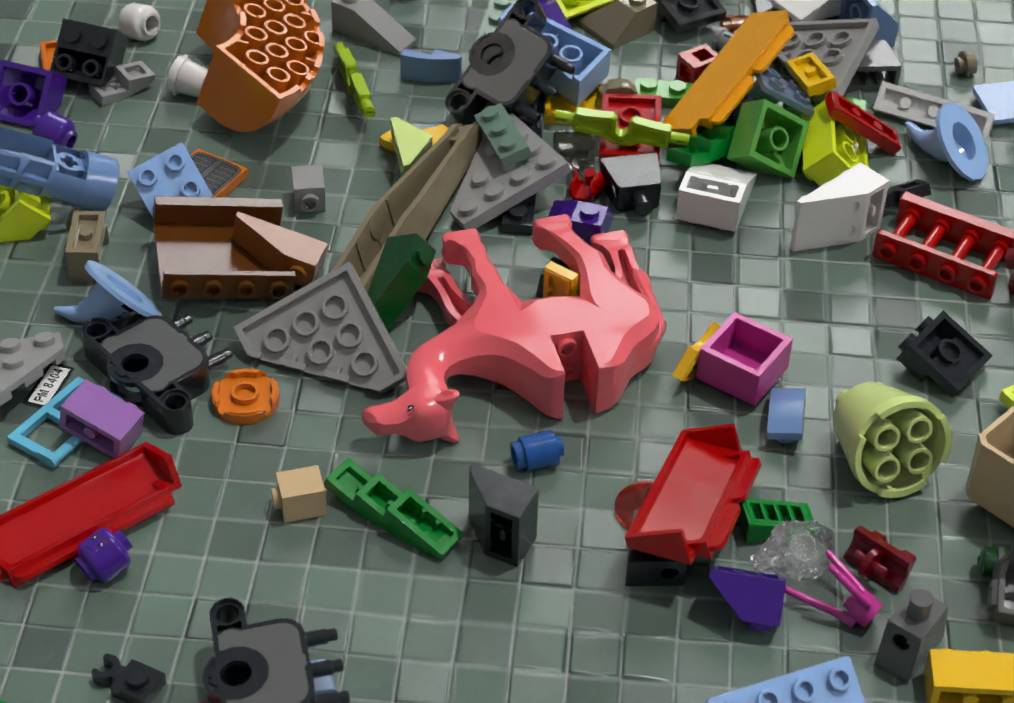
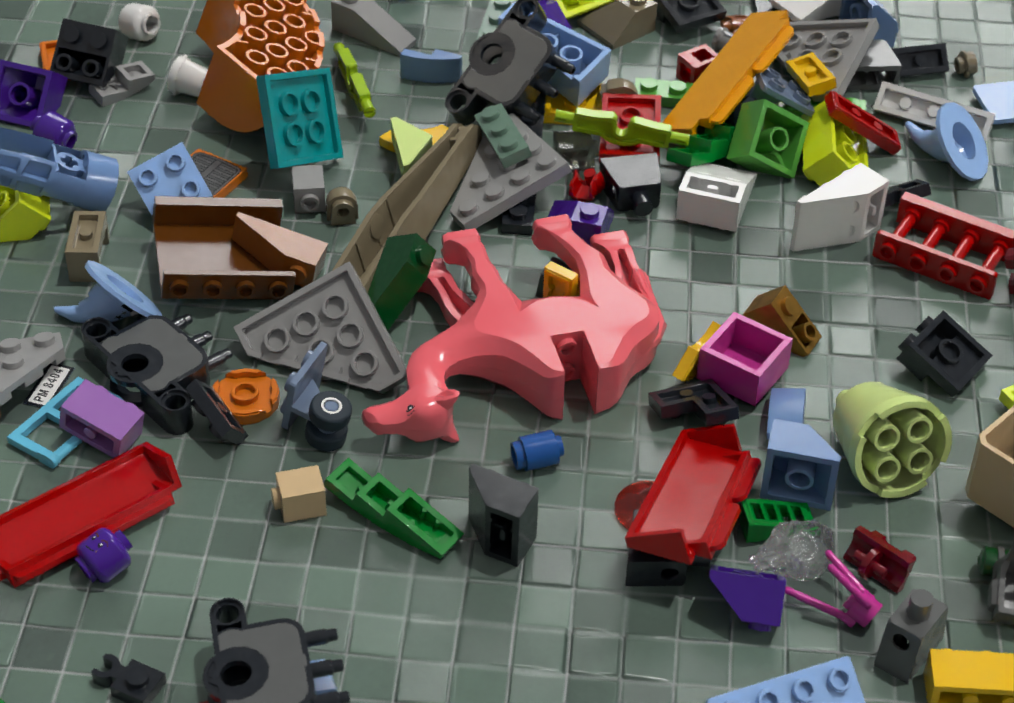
none -> black plate [186,379,249,445]
none -> teal plate [256,68,344,169]
none -> plate [280,341,352,452]
none -> dark tan piece [326,186,358,226]
none -> black plate [648,379,739,426]
none -> pearl gold slope [743,285,822,357]
none -> medium blue slope [760,419,841,511]
none -> black plate [892,43,949,78]

